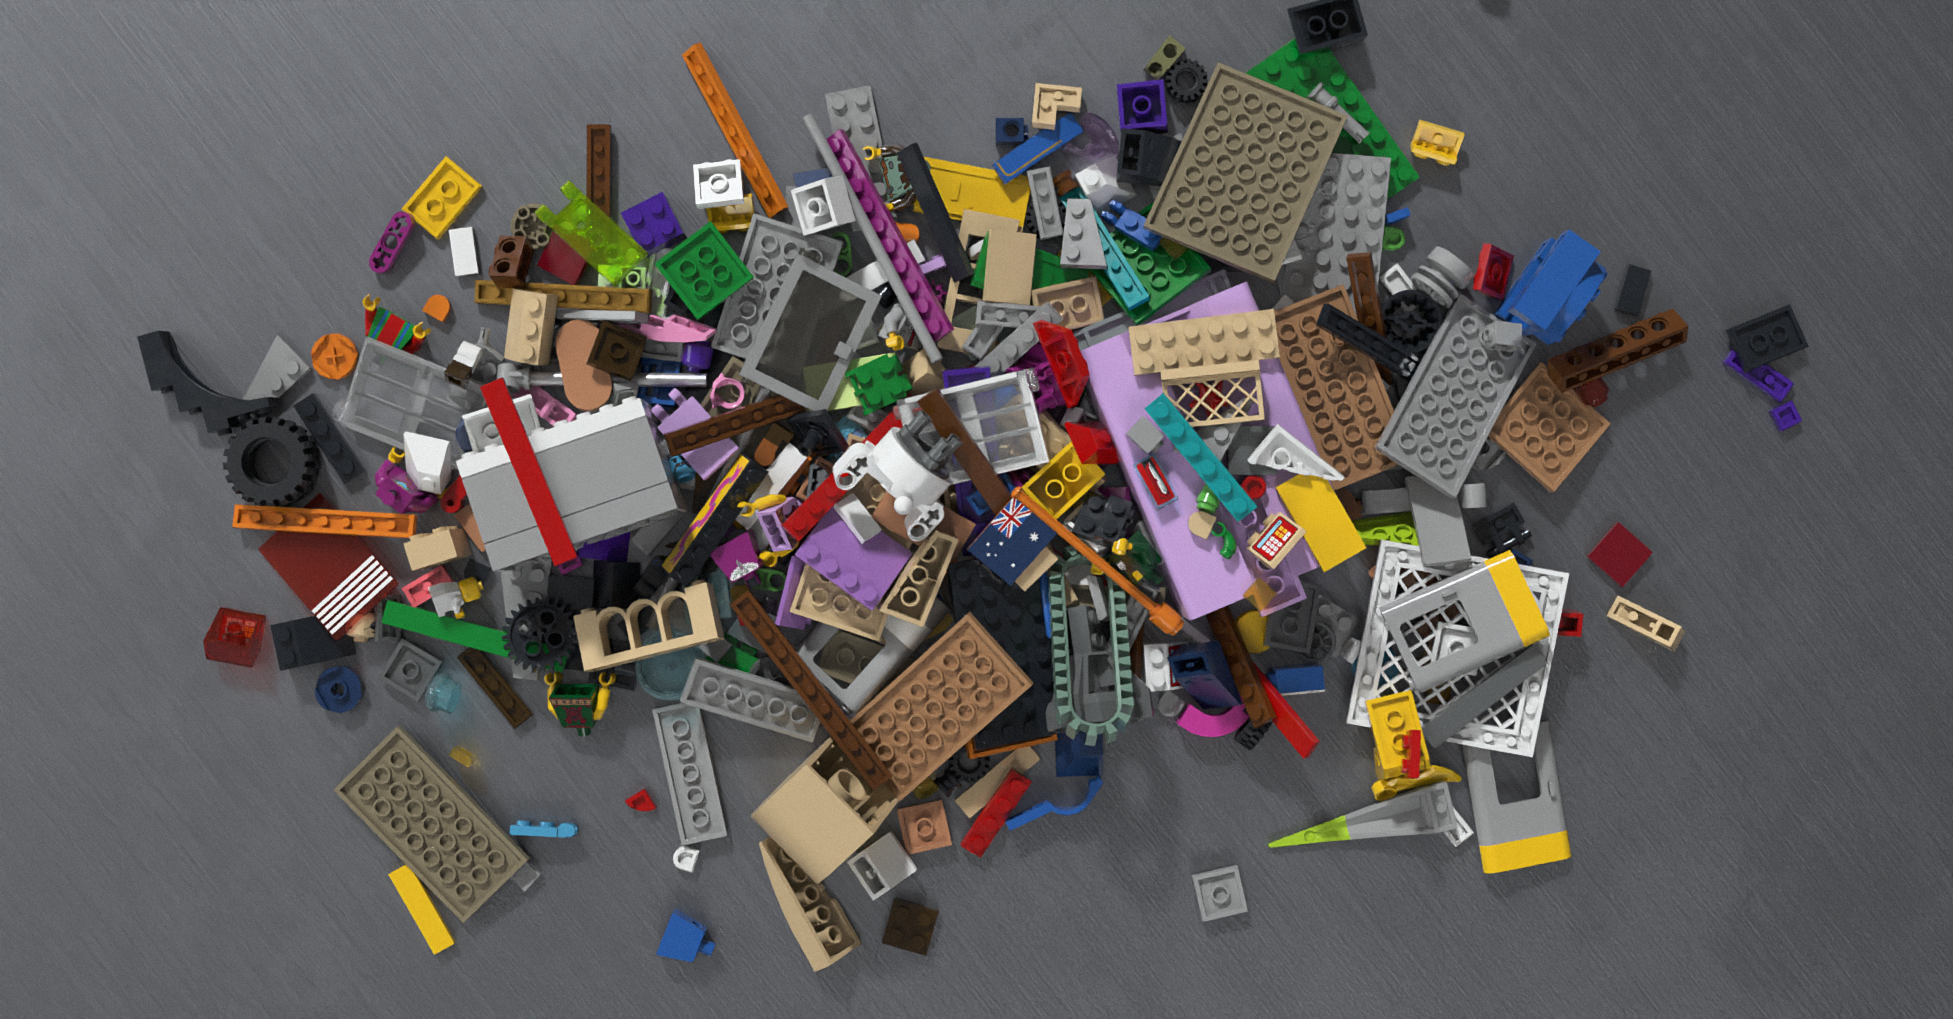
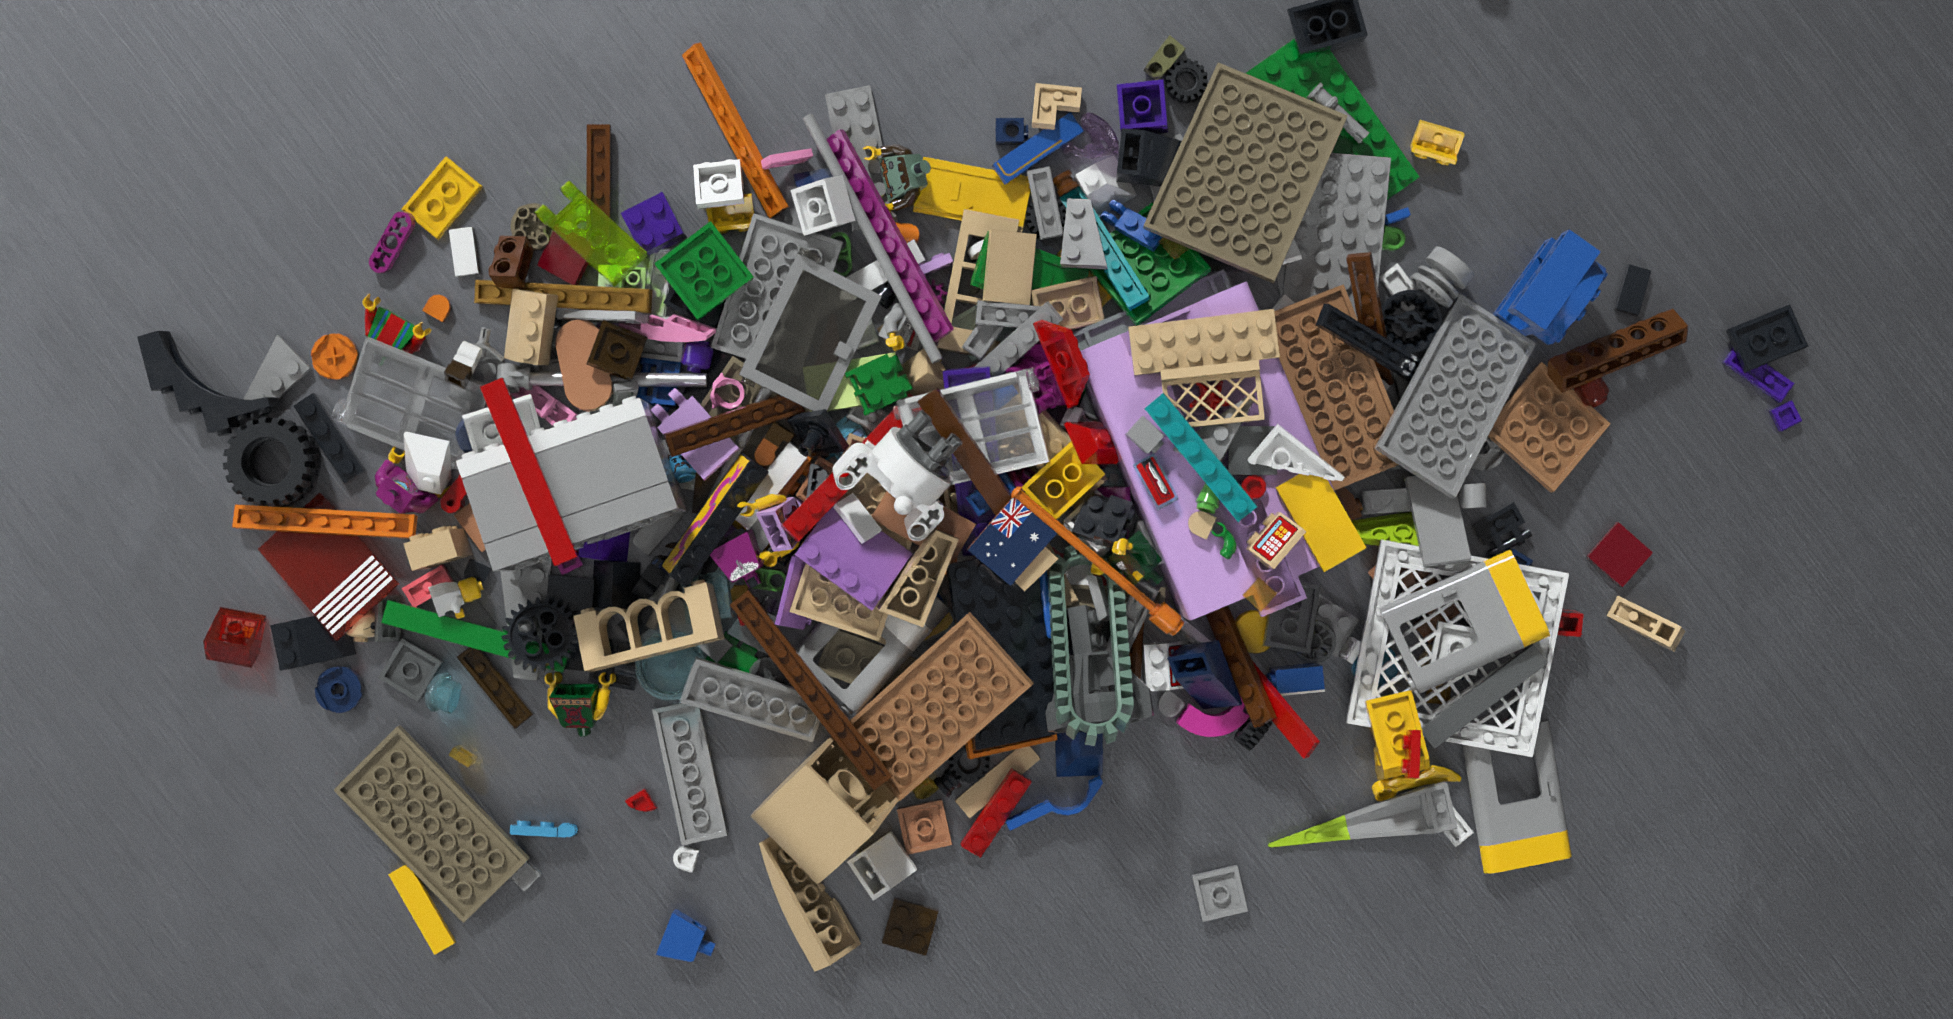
black tile [897,143,974,283] -> none
red plate [1473,243,1514,300] -> none
light grey brick [1483,321,1522,352] -> none
none -> bright pink tile [761,148,813,169]

